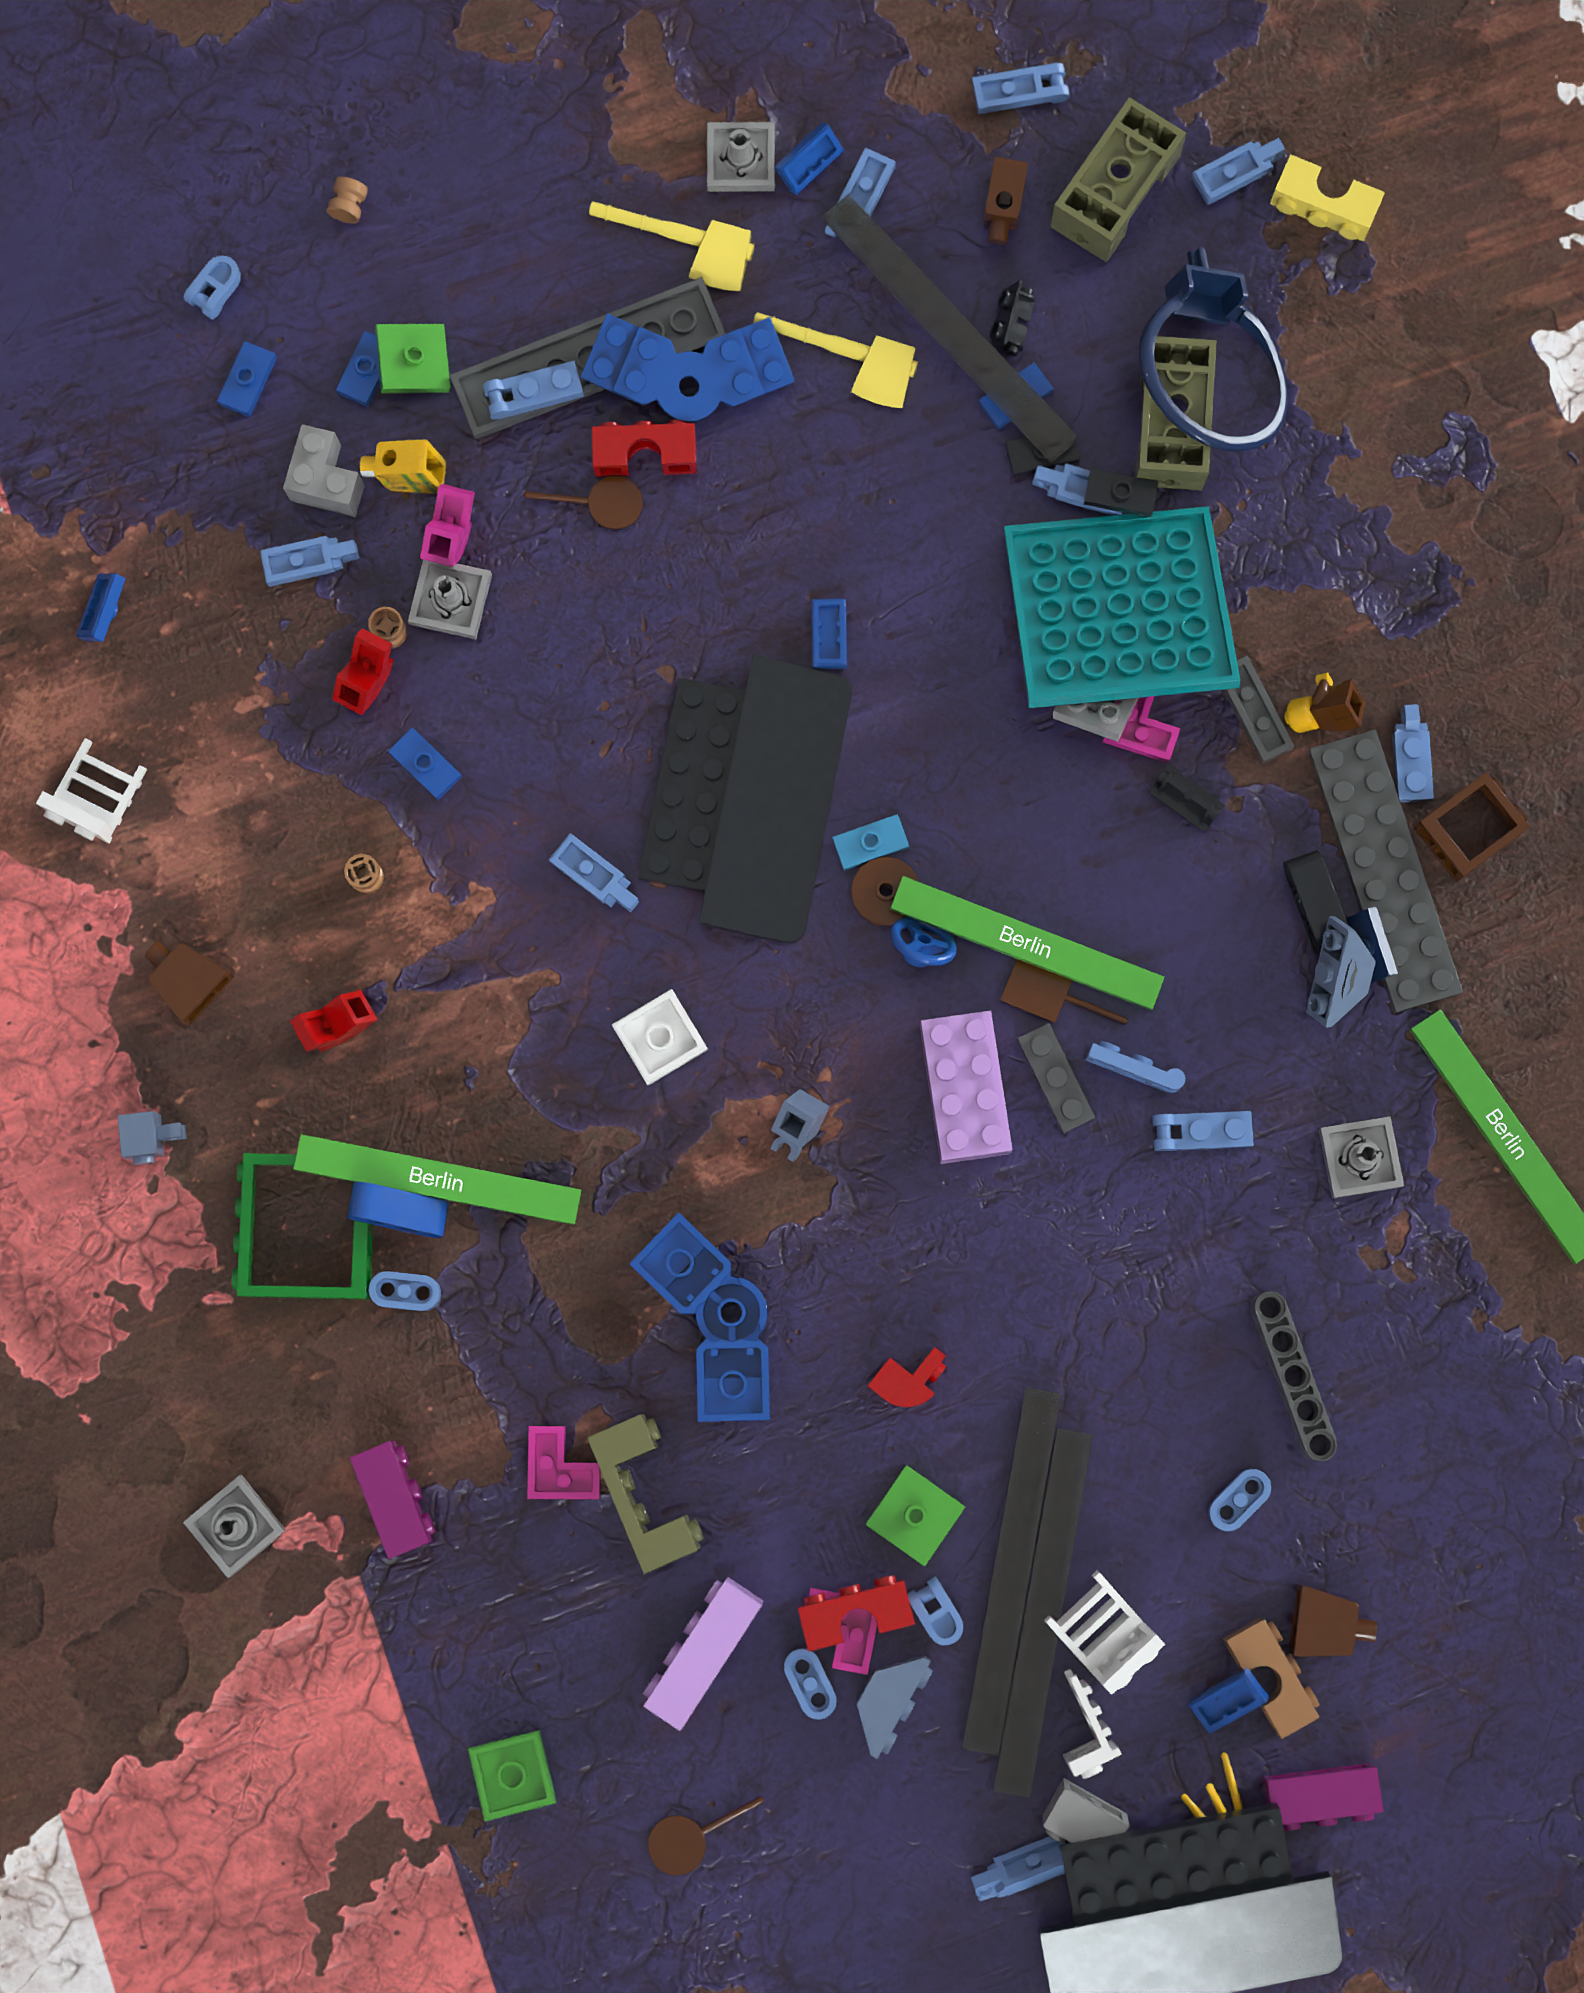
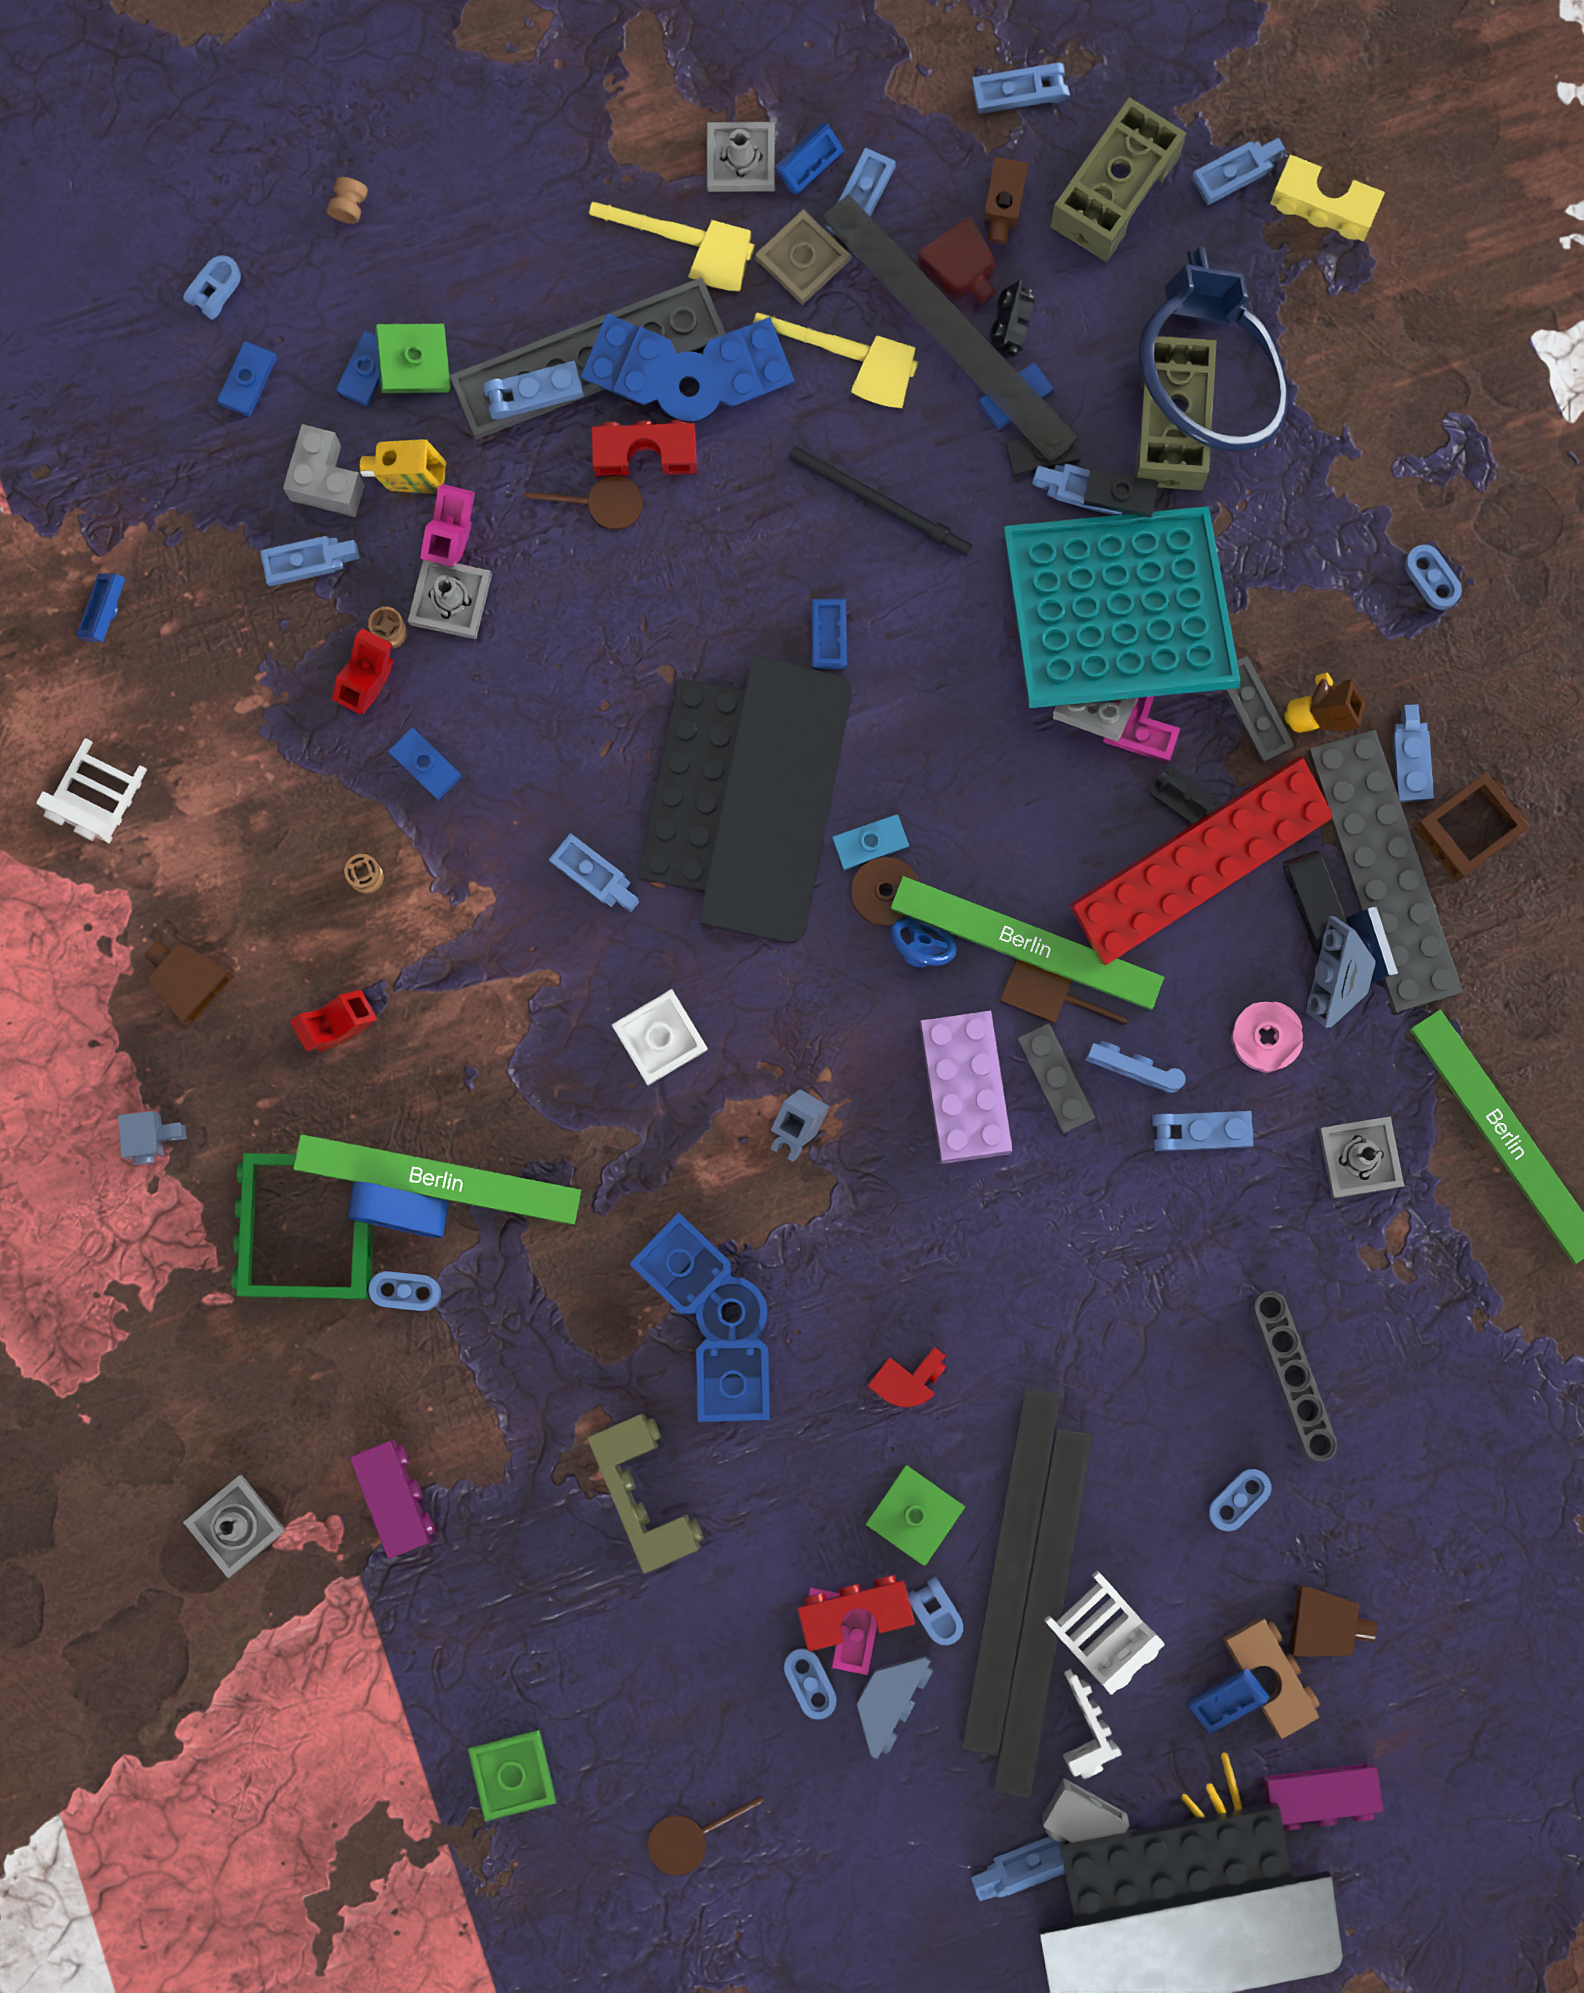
dark pink plate [527,1426,601,1499] -> none
lavender brick [643,1577,763,1731] -> none
none -> dark tan plate [755,209,851,305]
none -> black bar [789,446,973,556]
none -> clear red torso [917,216,996,304]
none -> red plate [1068,757,1333,965]
none -> bright pink plate [1231,1002,1303,1073]
none -> medium blue plate [1405,545,1462,610]

